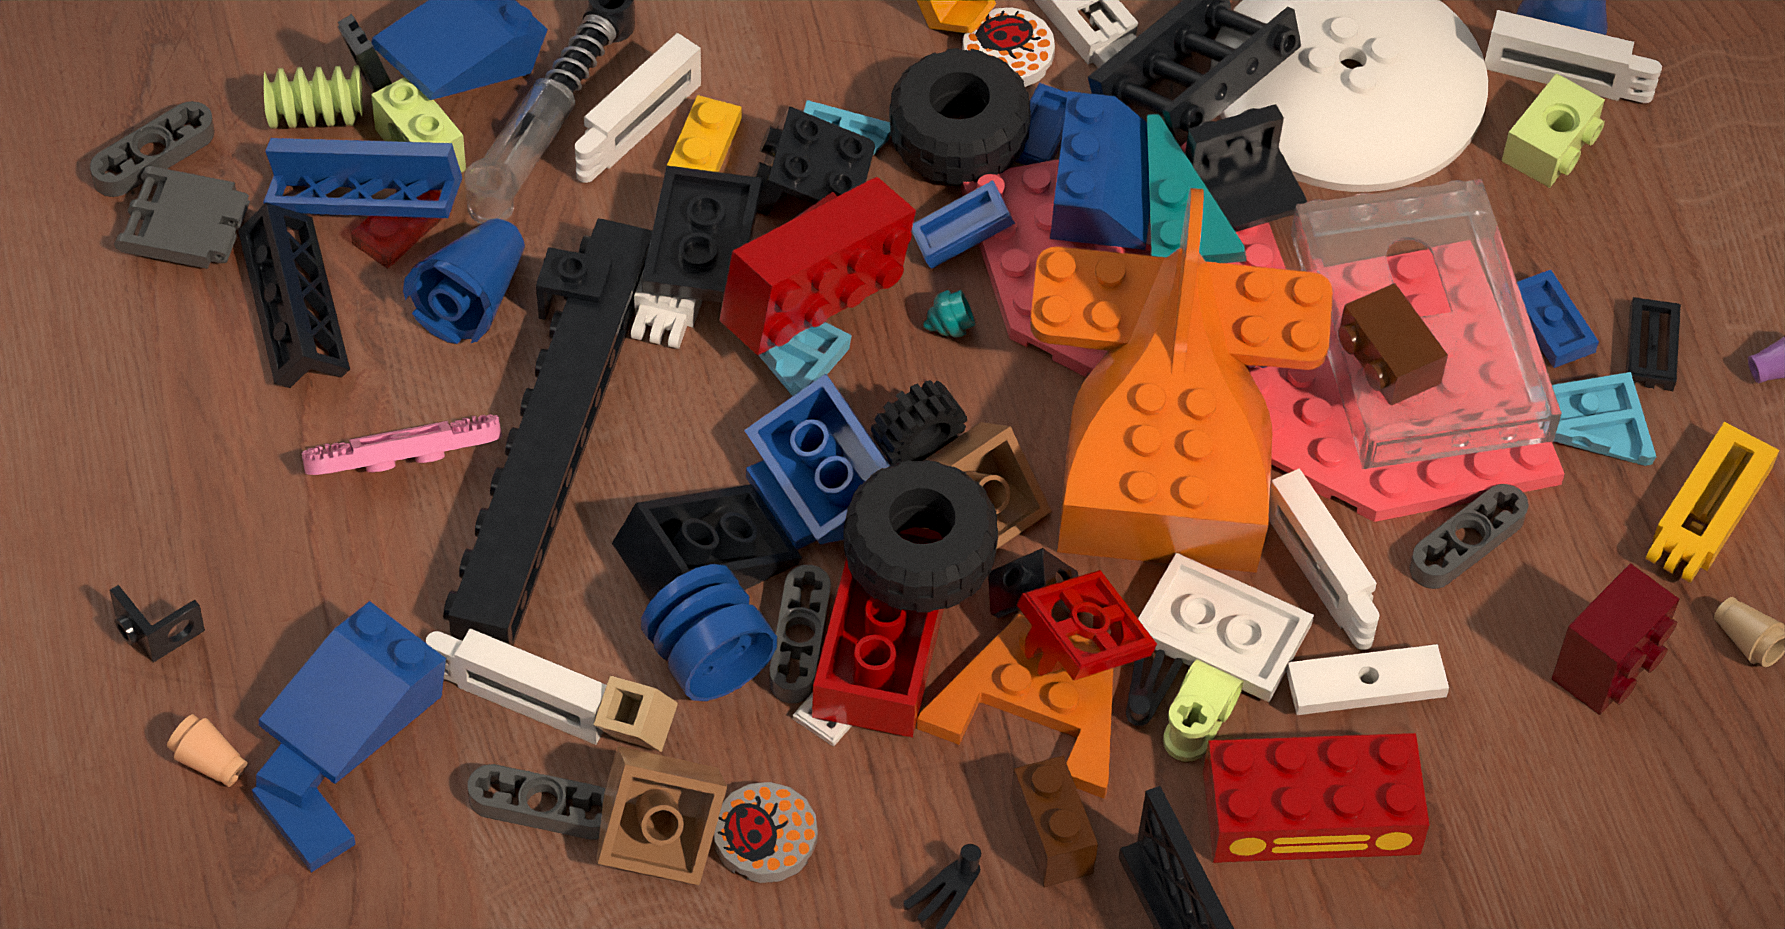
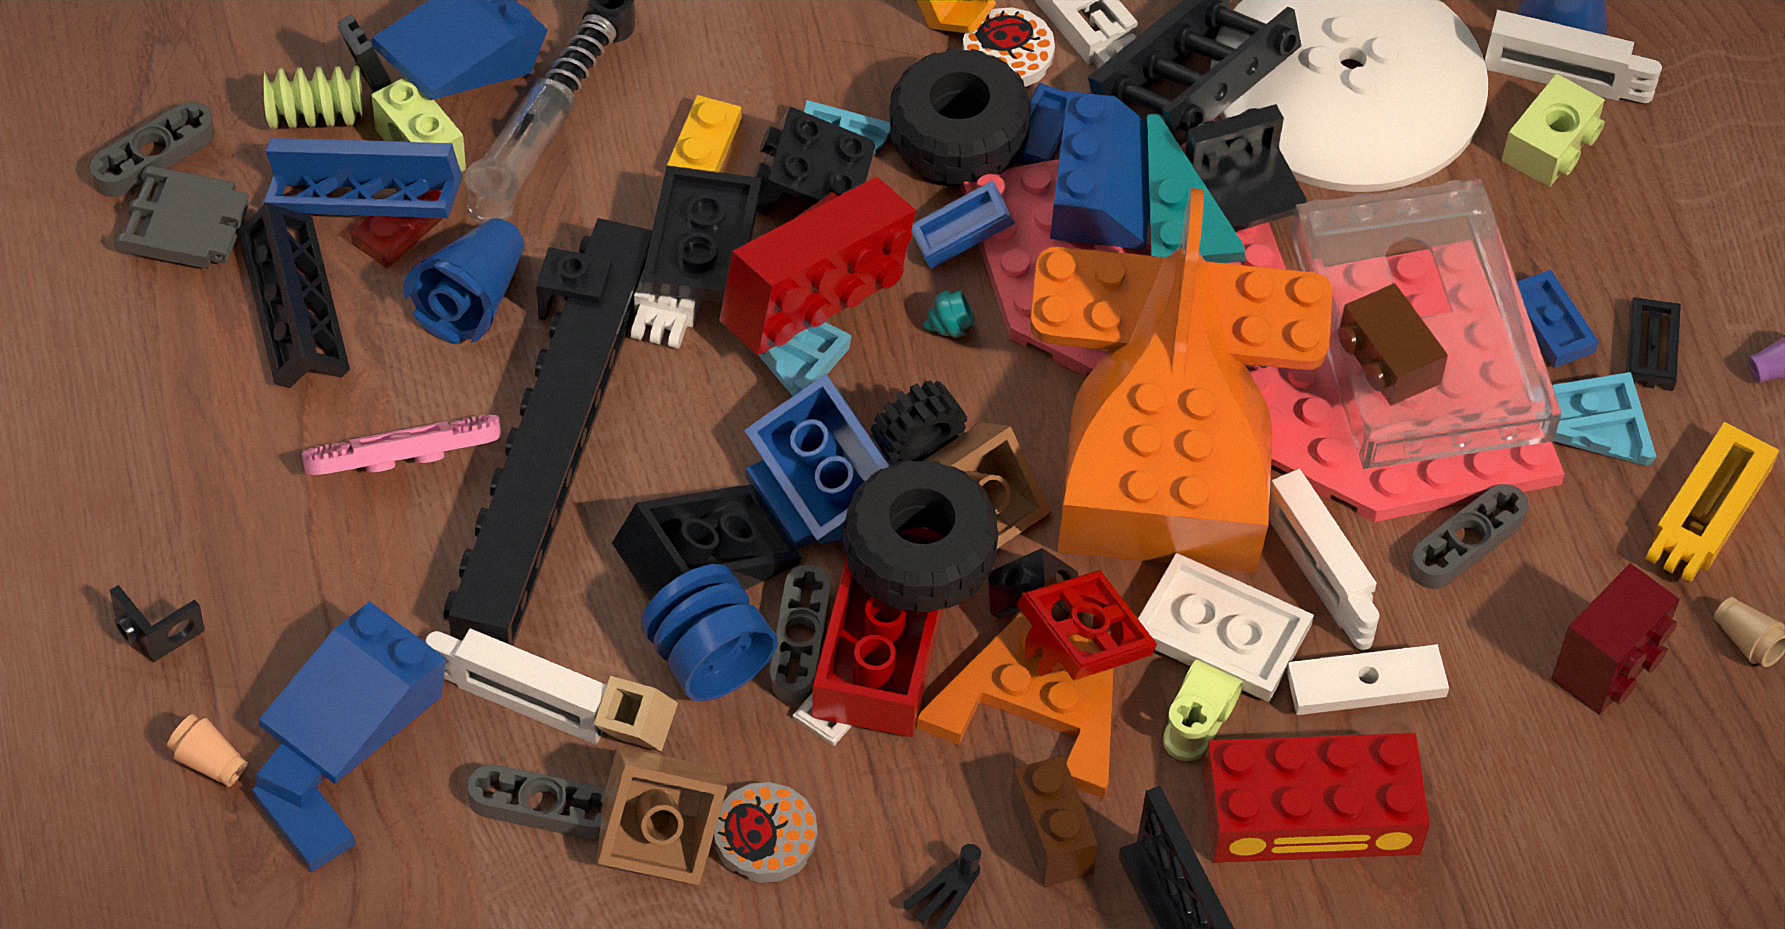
white hinge [575,33,701,183] -> none
black piece [1126,649,1183,726] -> none

